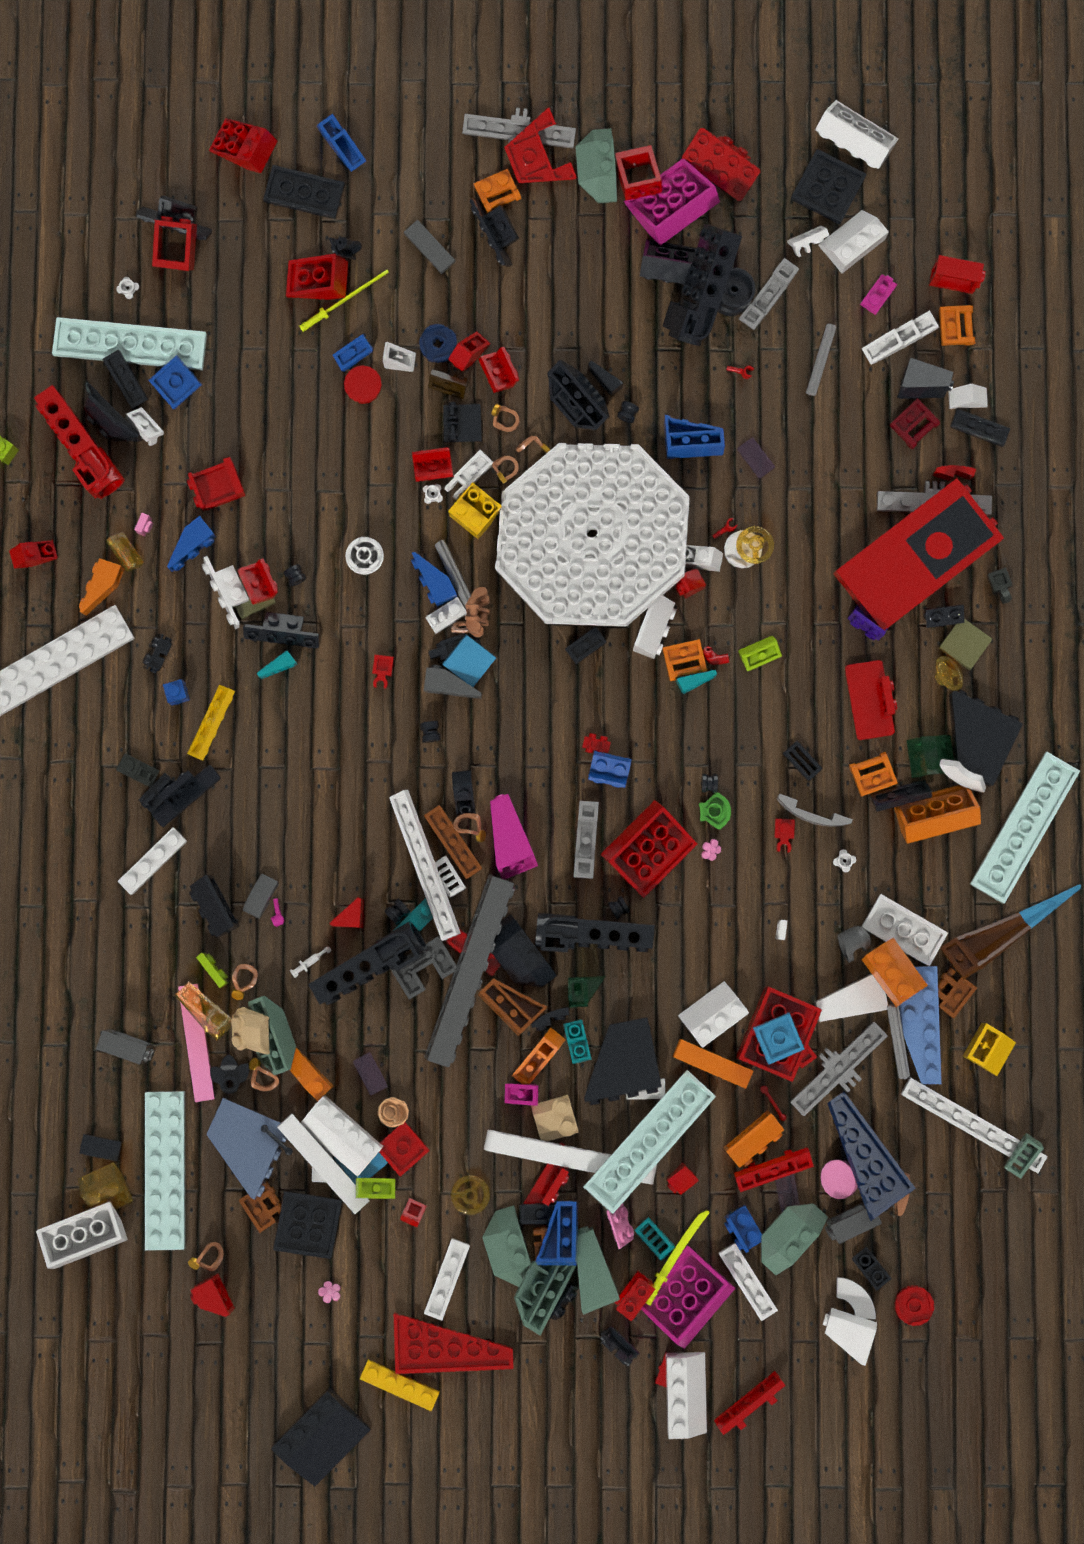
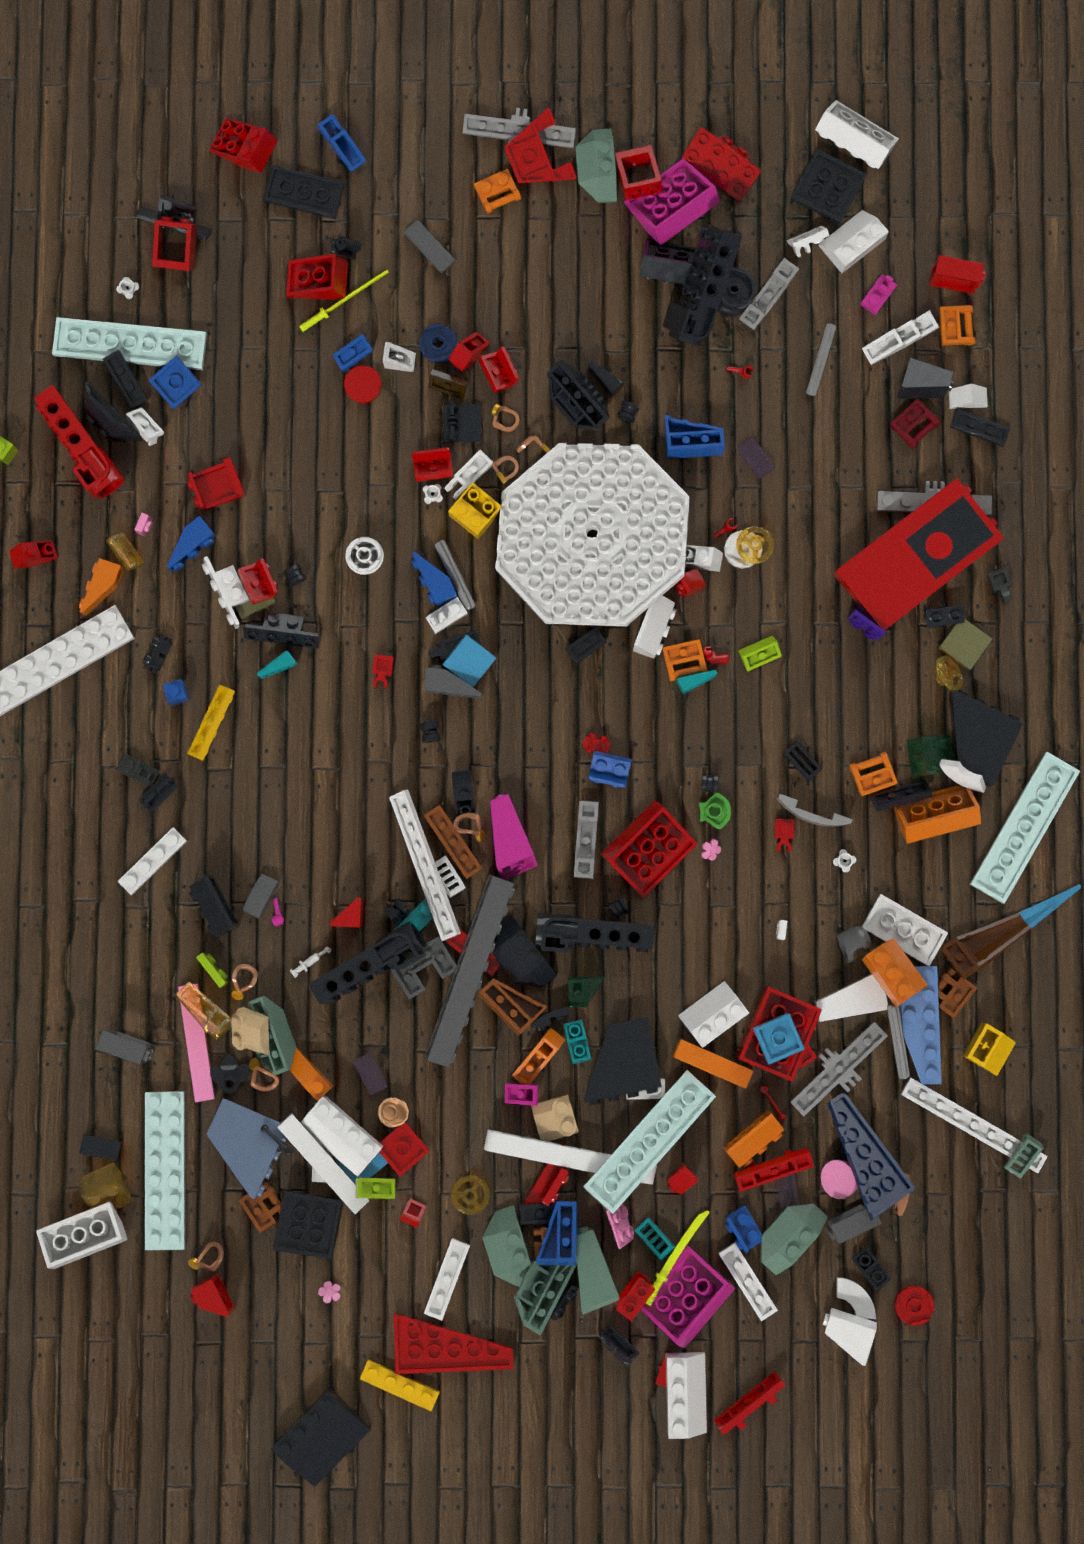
black bracket [152,765,221,827] -> none
nougat piece [451,587,490,637] -> none
black bracket [469,198,519,267] -> none
red bracket [845,660,897,740] -> none
red slope [932,465,976,481] -> none

